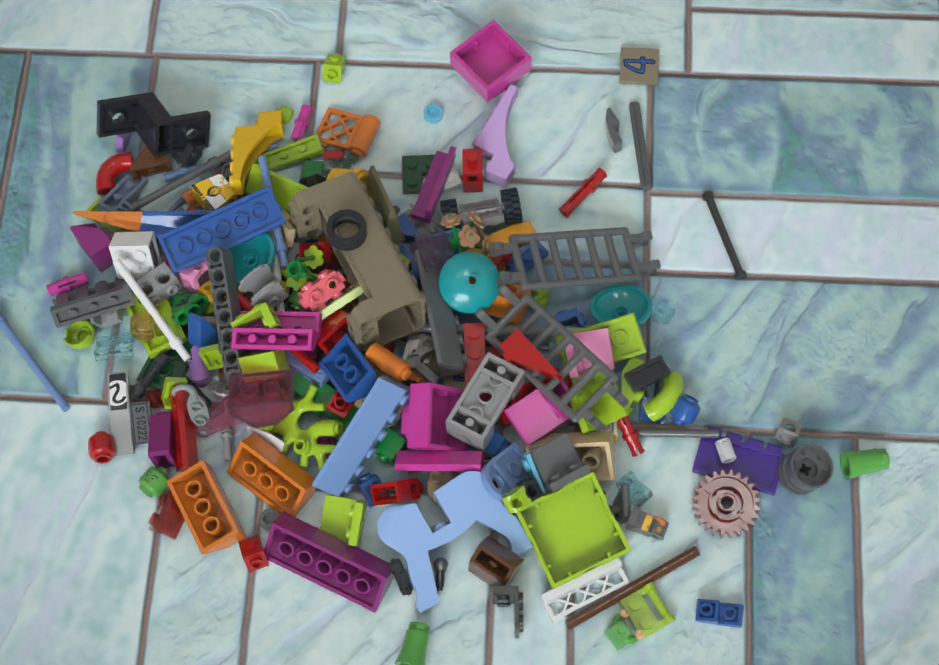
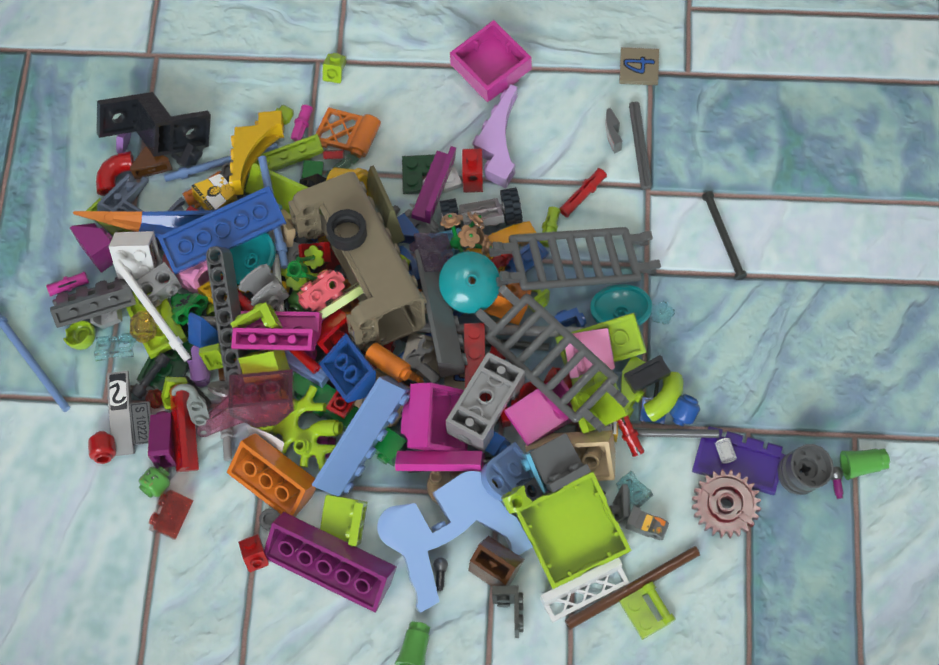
dark grey bar [127,150,231,212] -> none
orange slope [166,460,247,555] -> none
blue bracket [356,473,382,508] -> none
red torso [370,477,424,506] -> none
pearl dark grey axle [389,558,413,596] -> none
medium azure tile [423,103,443,124] -> none
red slope [499,328,563,381] -> none
bright green piece [605,609,644,651] -> none
blue slope [695,599,744,628] -> none
light grey bracket [774,417,802,447] -> none
none -> lime pin [539,206,561,248]
none -> piece [831,466,844,499]

